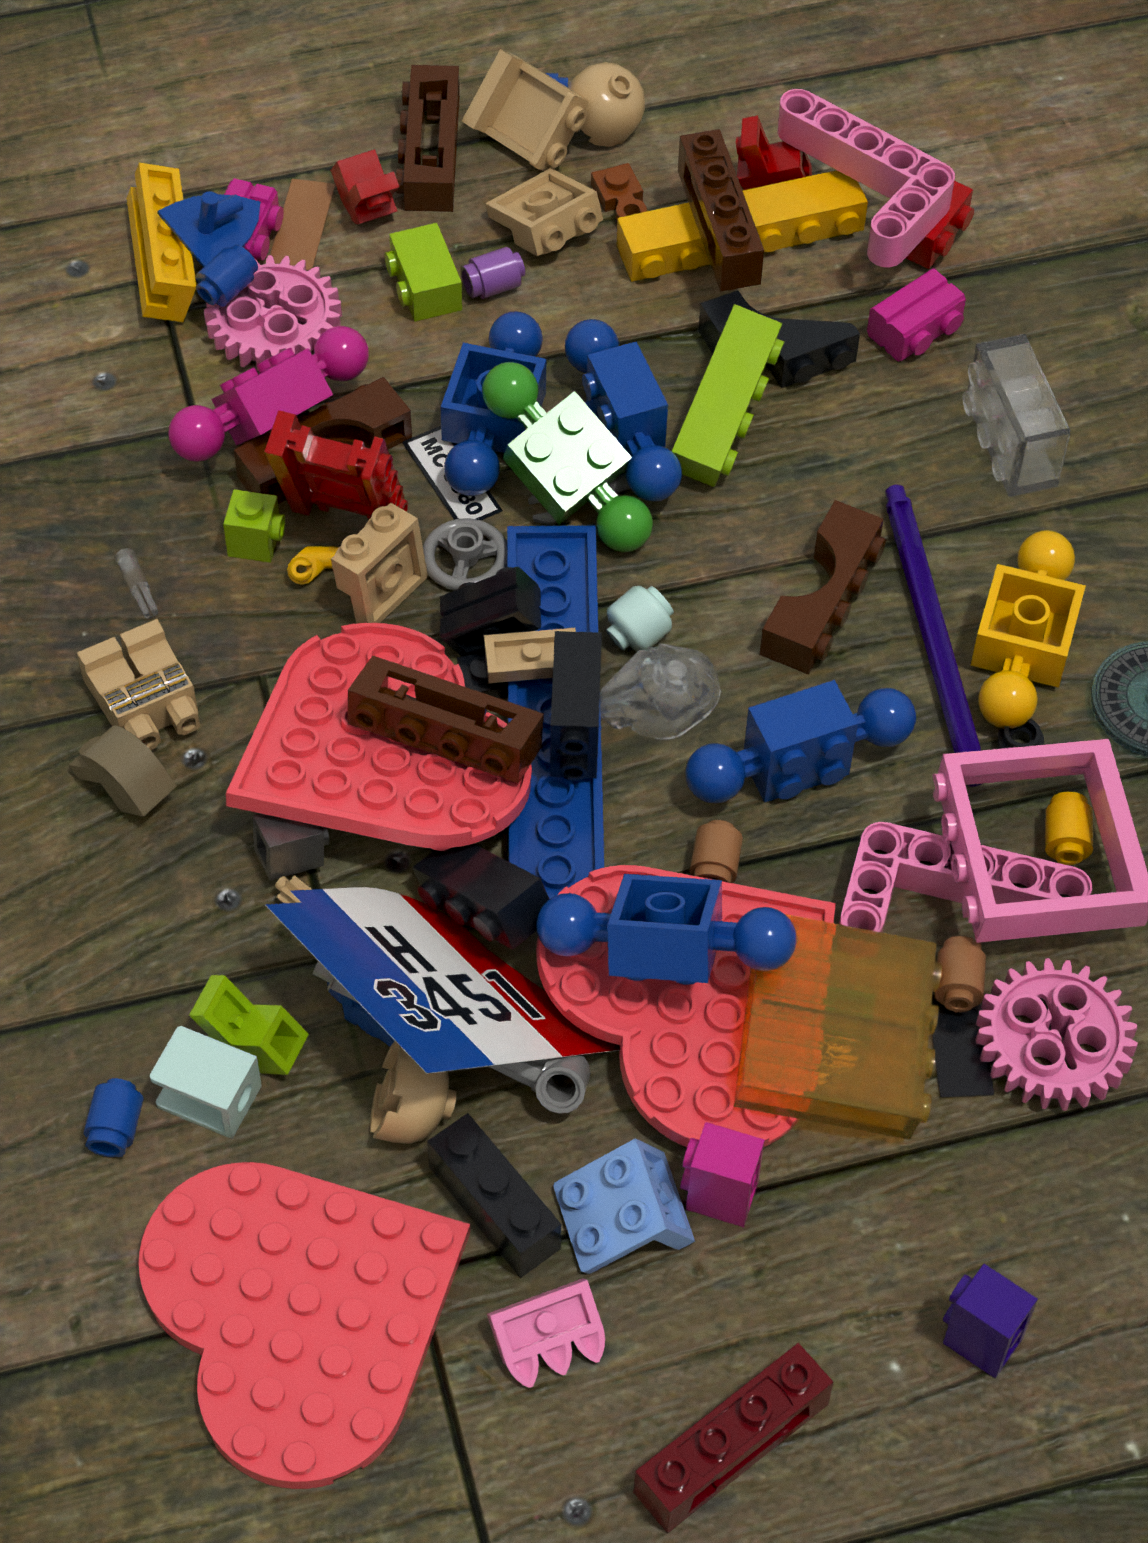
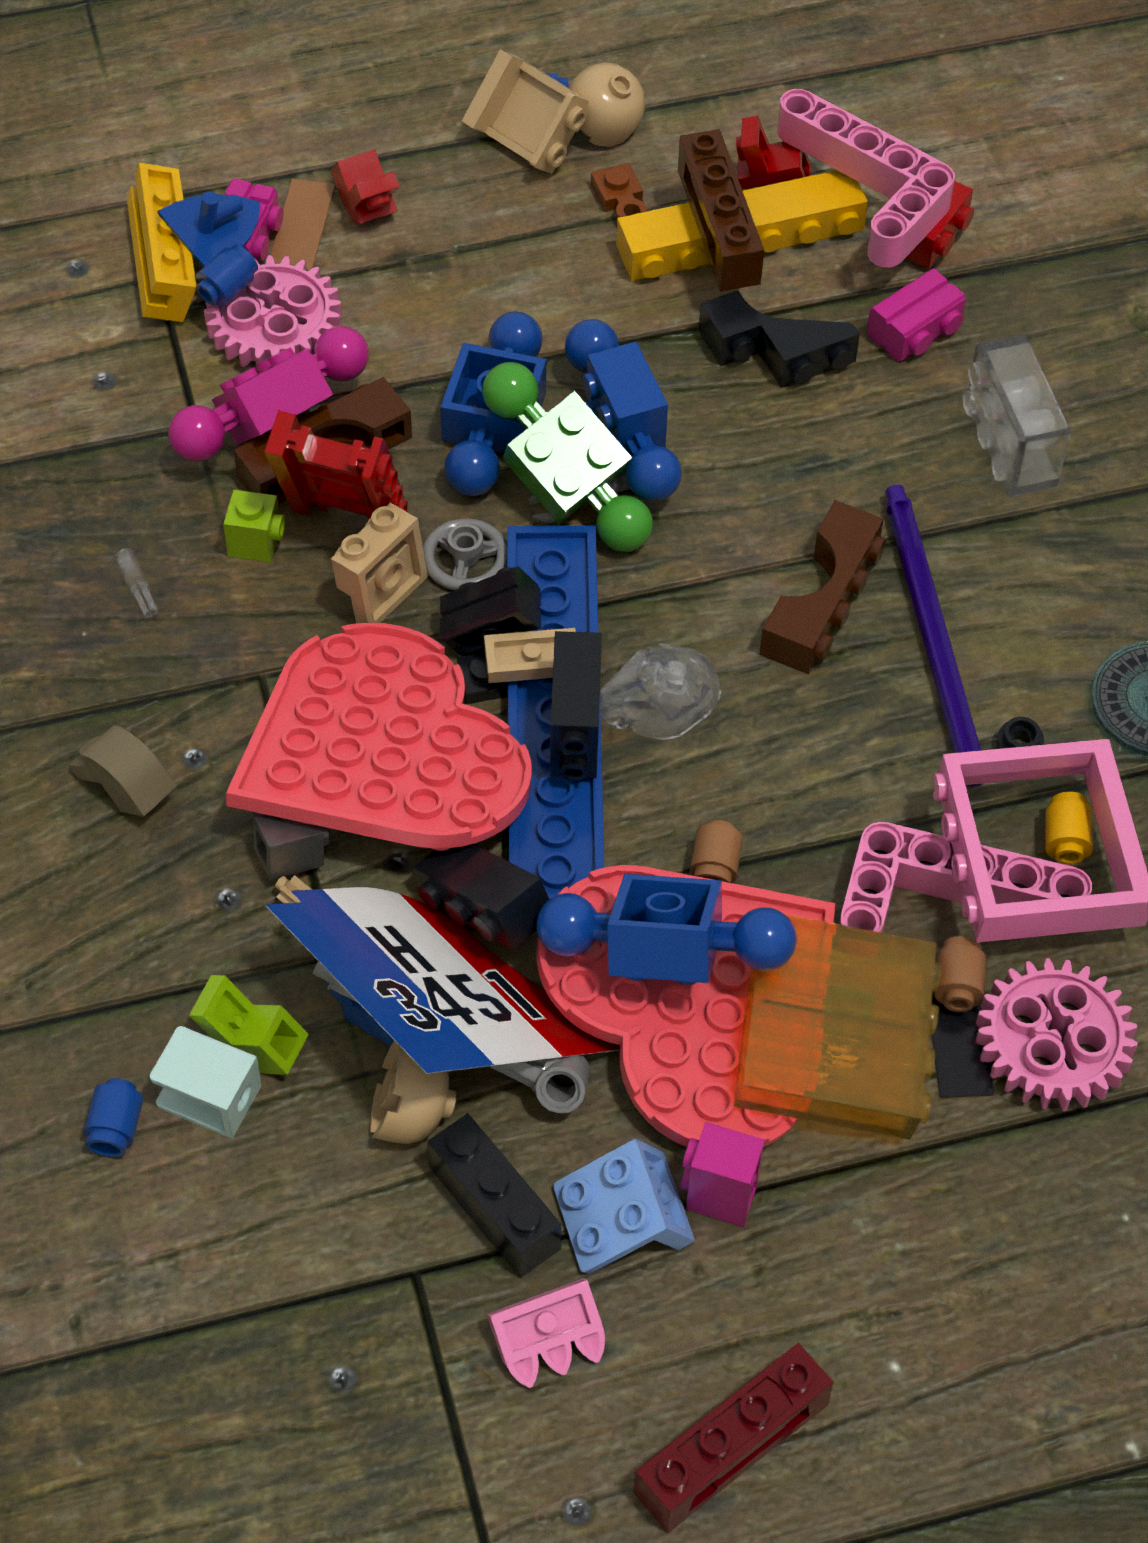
tan hips [77,619,200,750] -> none
coral plate [139,1162,471,1489] -> none
yellow arm [287,546,339,585] -> none
reddish brown brick [348,656,544,783] -> none
lime brick [384,223,462,322] -> none
reddish brown brick [396,65,460,212] -> none
sticker [402,426,503,520] -> none
medium lavender brick [460,247,525,299] -> none
tan plate [485,168,603,256] -> none
light aqua head [606,586,674,652] -> none
lime brick [672,304,785,487] -> none
blue brick [685,680,916,803] -> none
dark purple brick [942,1264,1038,1379] -> none
yellow brick [970,530,1086,729] -> none

